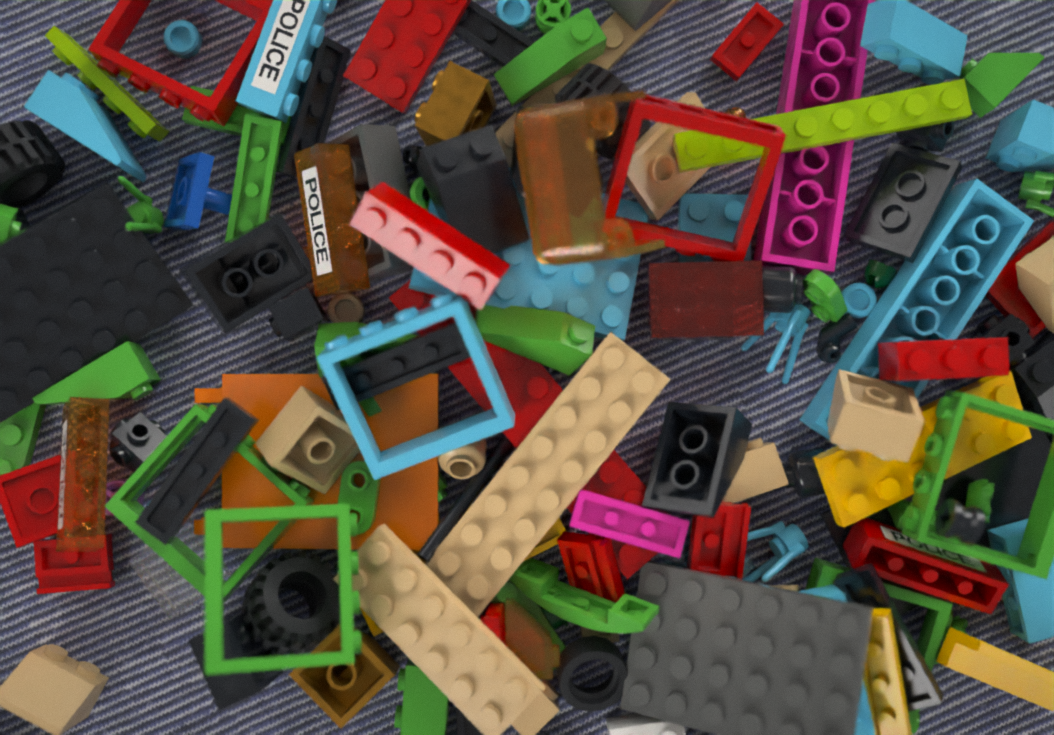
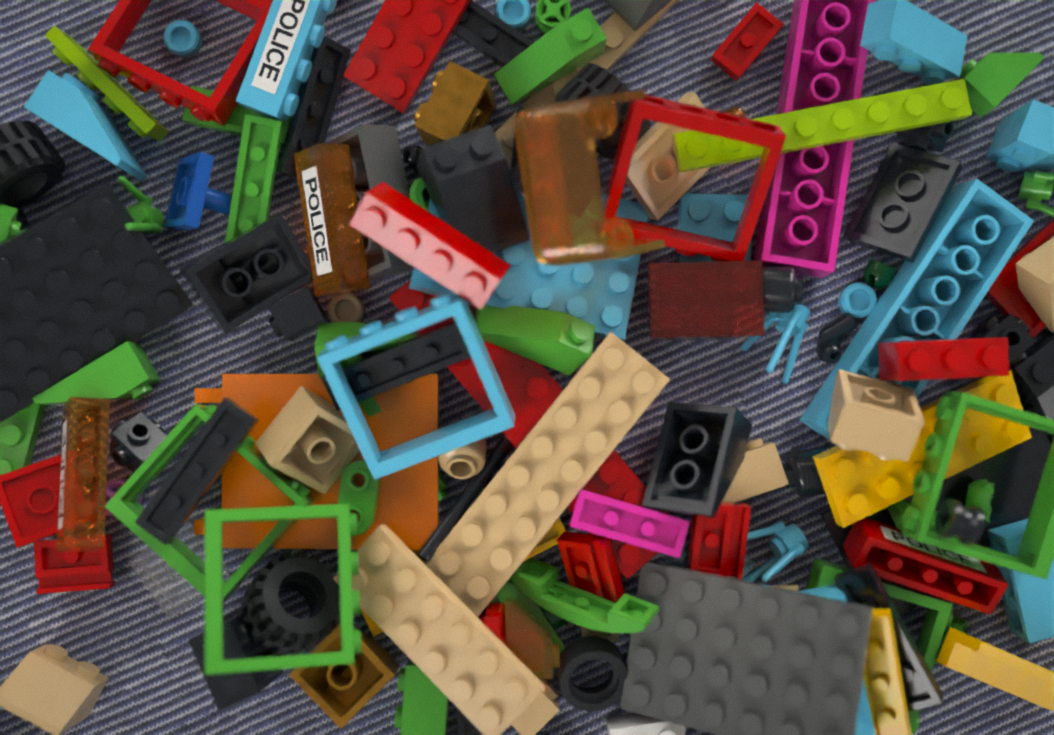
bright green plate [803,269,847,322] -> none

